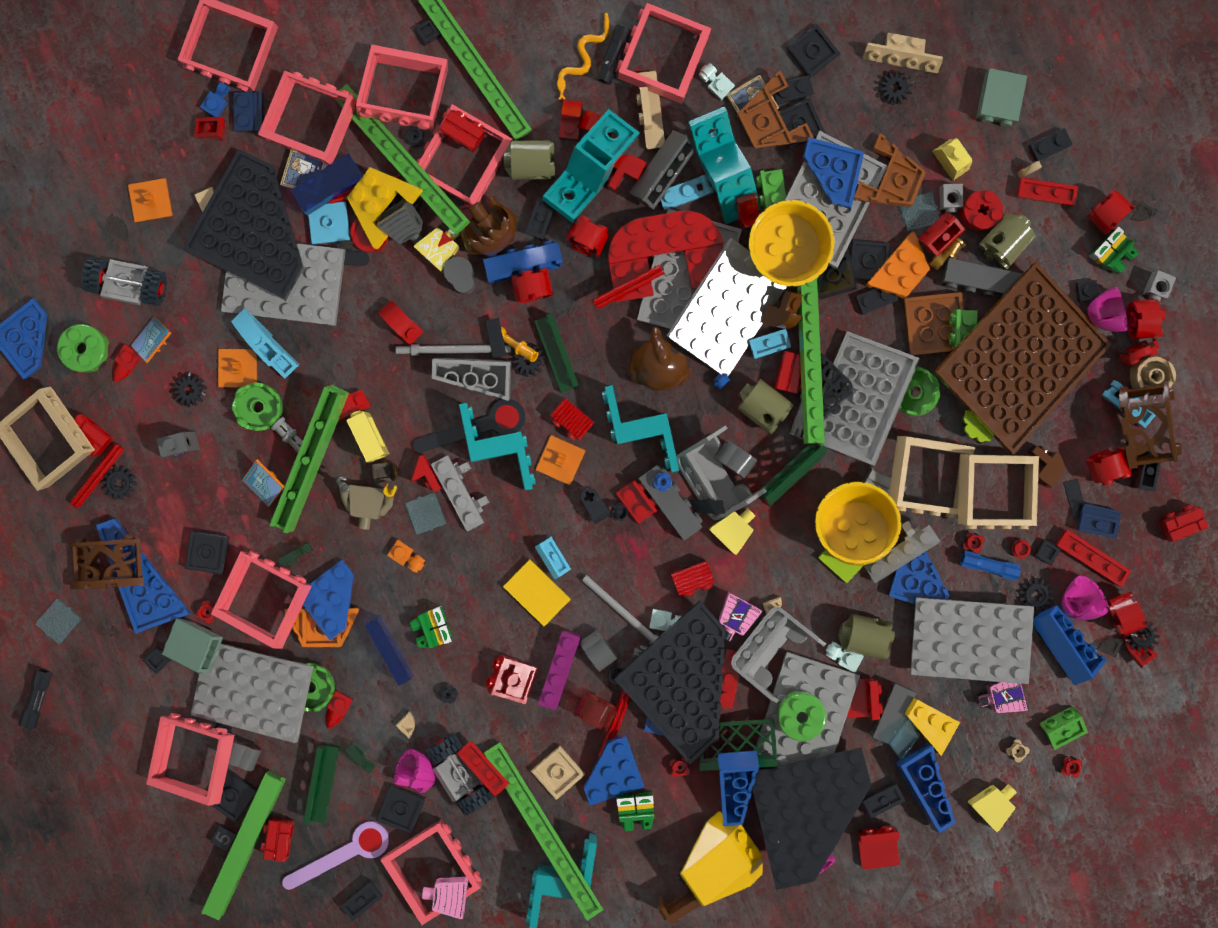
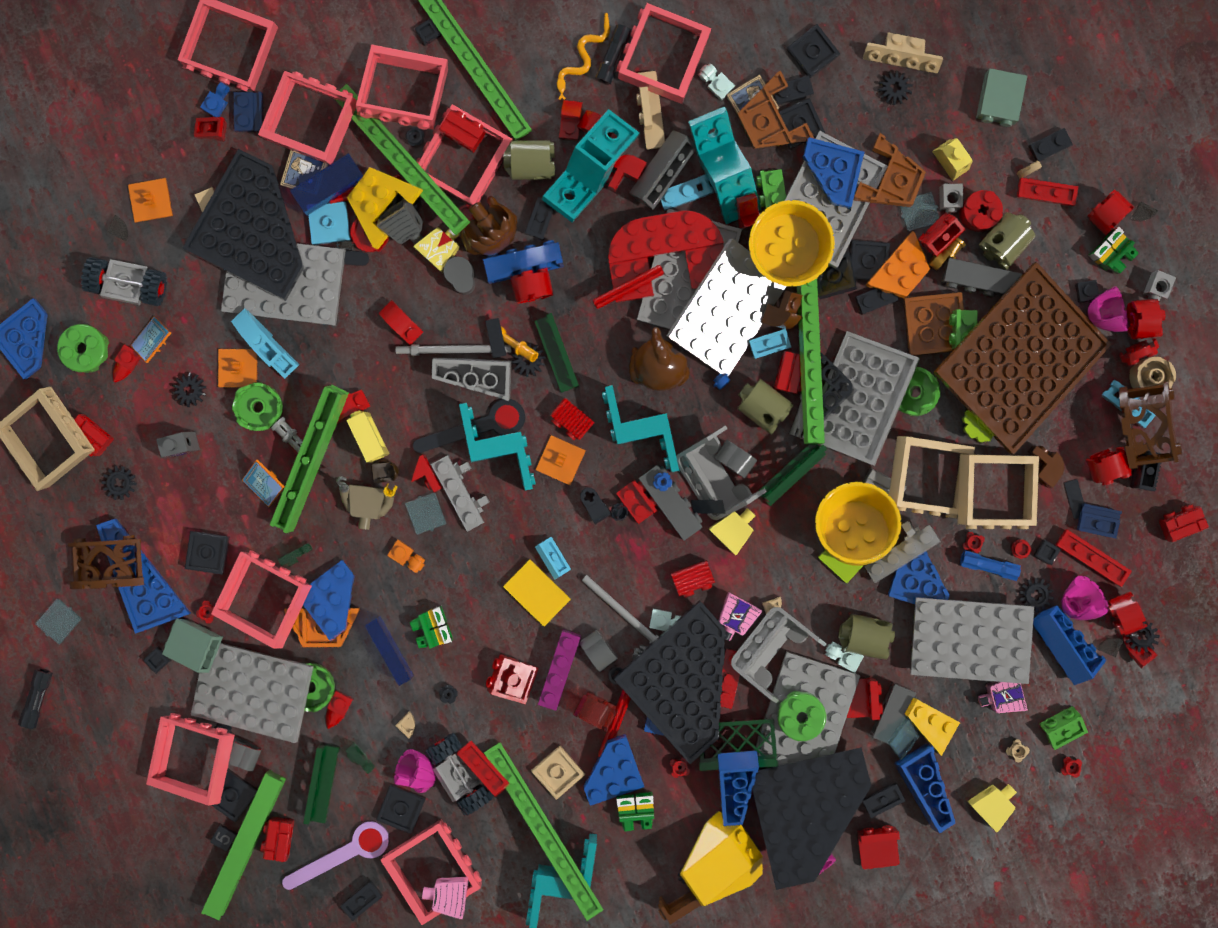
red axle [70,444,124,508] -> none
red brick [564,216,609,258] -> none

